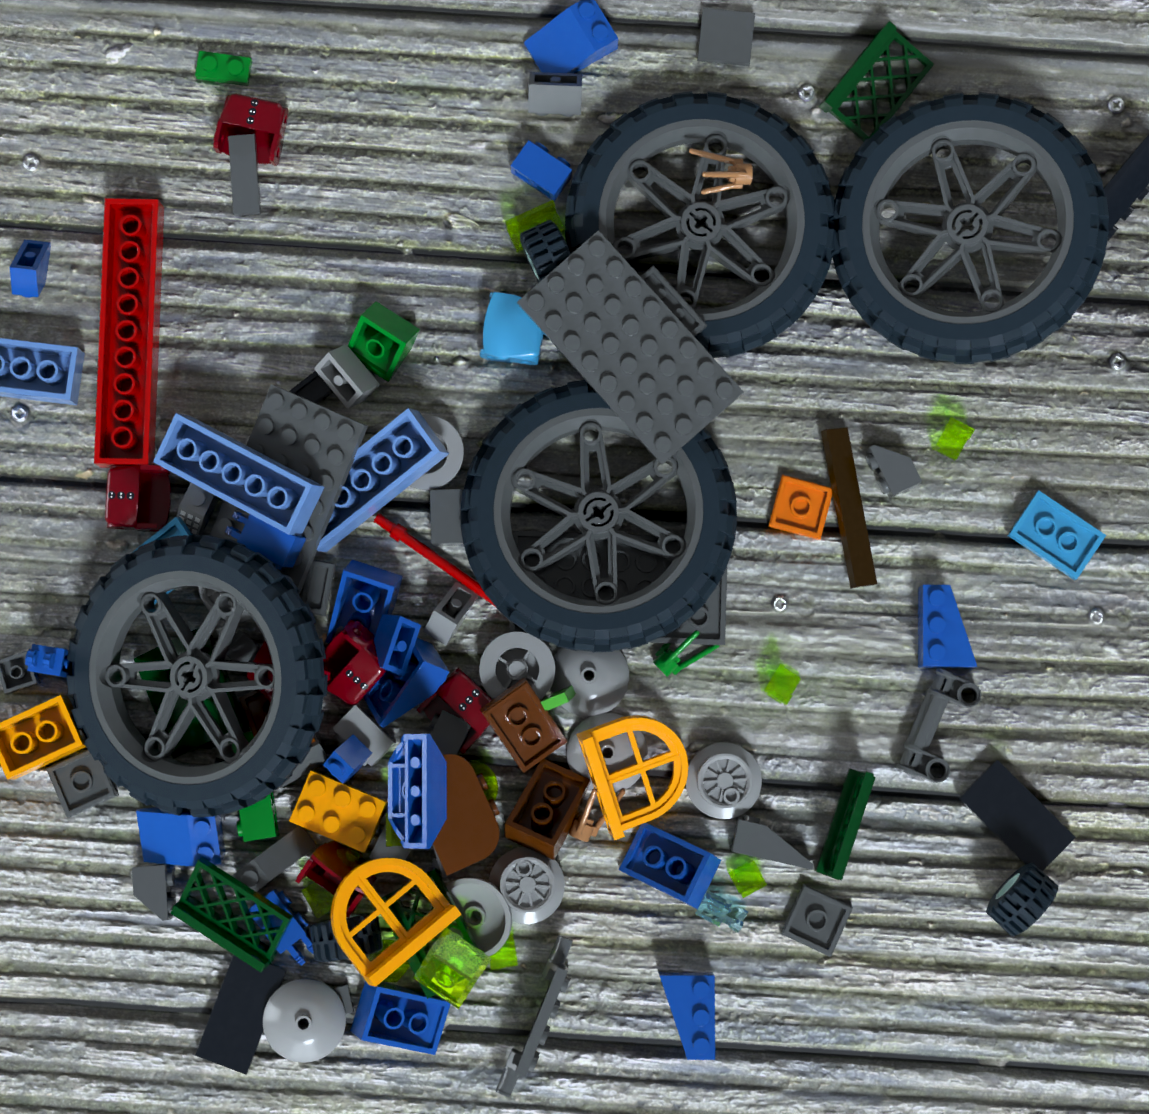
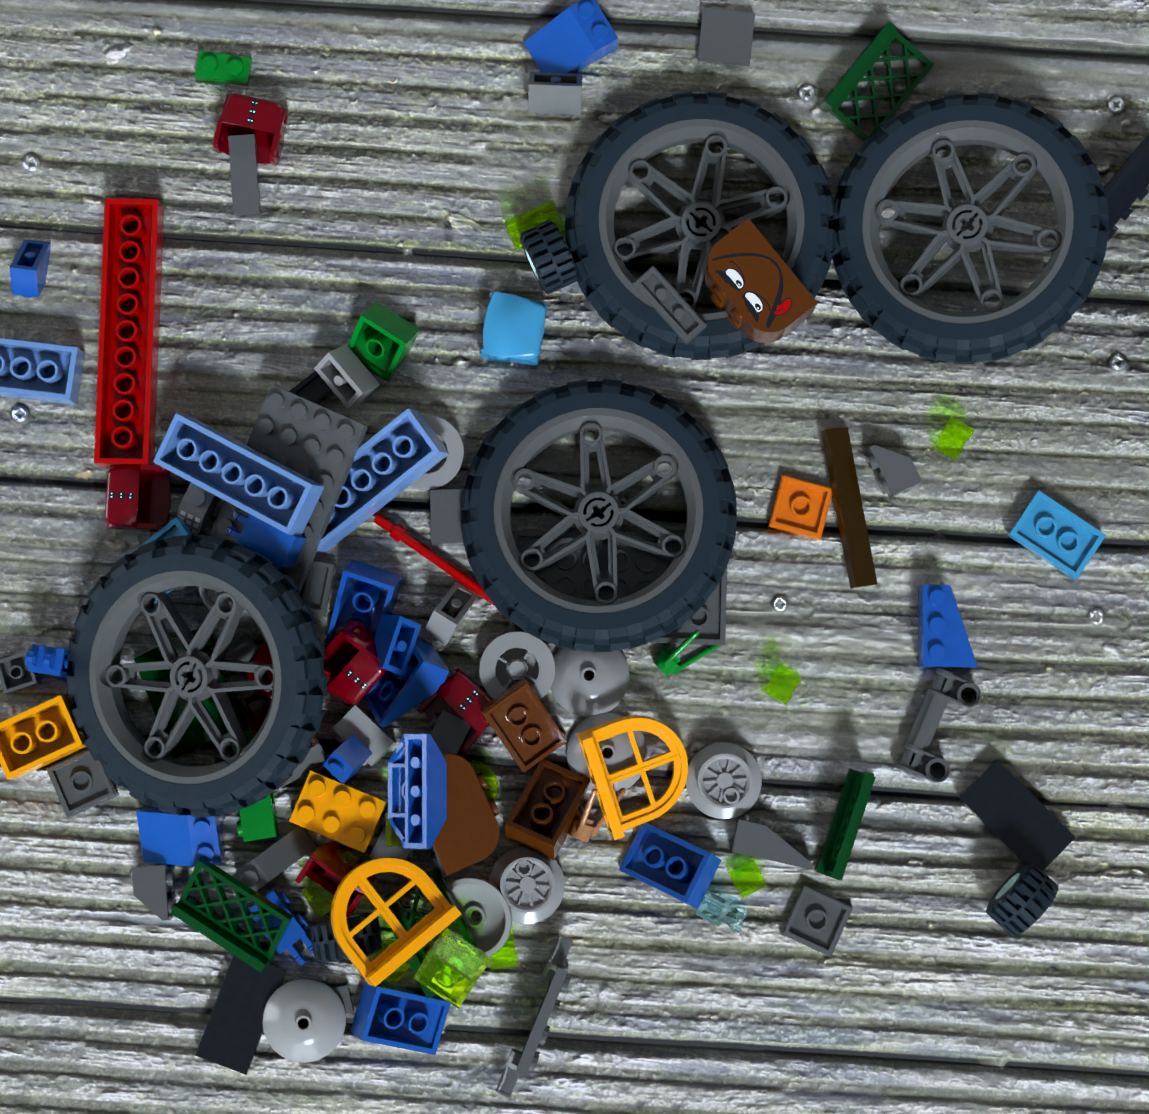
blue brick [510,140,572,202] -> none
dark grey plate [517,230,744,465] -> none
bright green tile [541,685,576,711] -> none
blue wedge [658,972,715,1060] -> none
medium nougat plant [689,148,753,195] -> none
none -> reddish brown brick [704,218,817,343]

